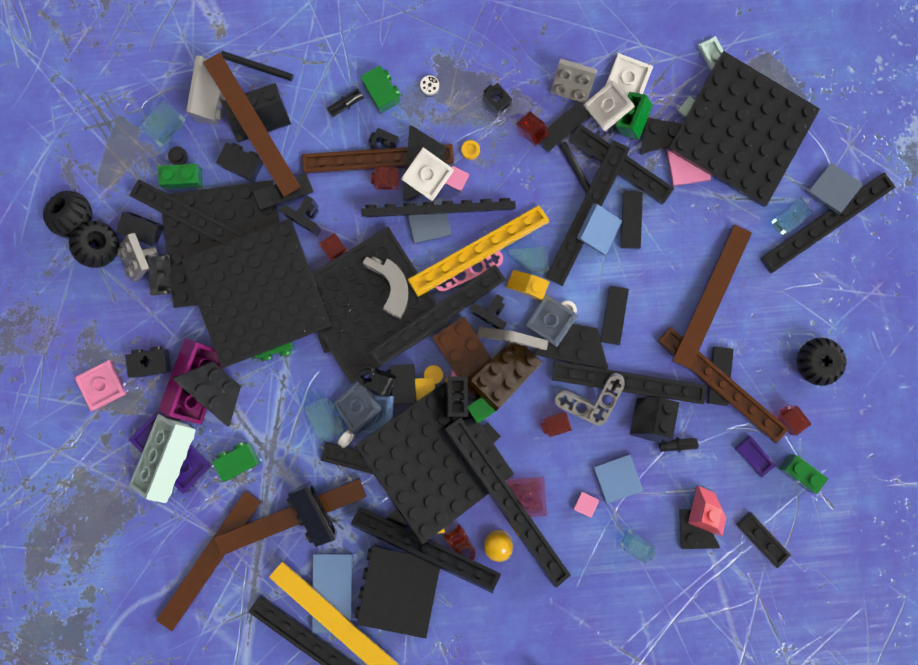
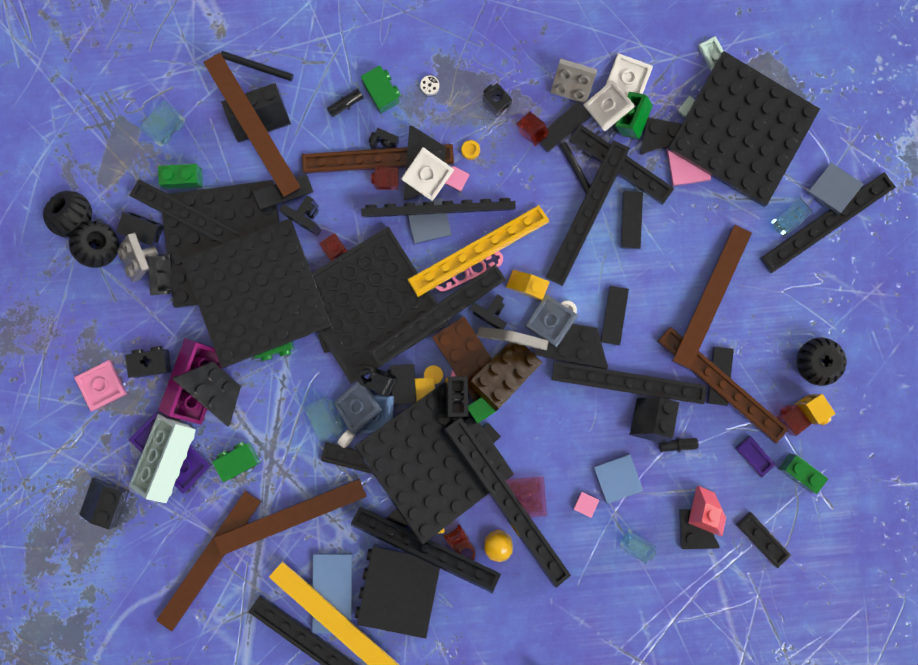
black plate [168,147,188,165] -> none
light grey slope [186,55,225,125] -> none
black brick [216,142,264,182] -> none
black slope [287,481,337,547] -> none
light grey arch [363,256,408,320] -> none
clear light blue slope [508,246,549,276] -> none
clear red brick [541,411,572,437] -> none
light grey beam [555,373,625,425] -> none
medium blue tile [577,203,622,255] -> none
none -> black slope [79,478,129,530]
none -> yellow brick [794,394,836,426]

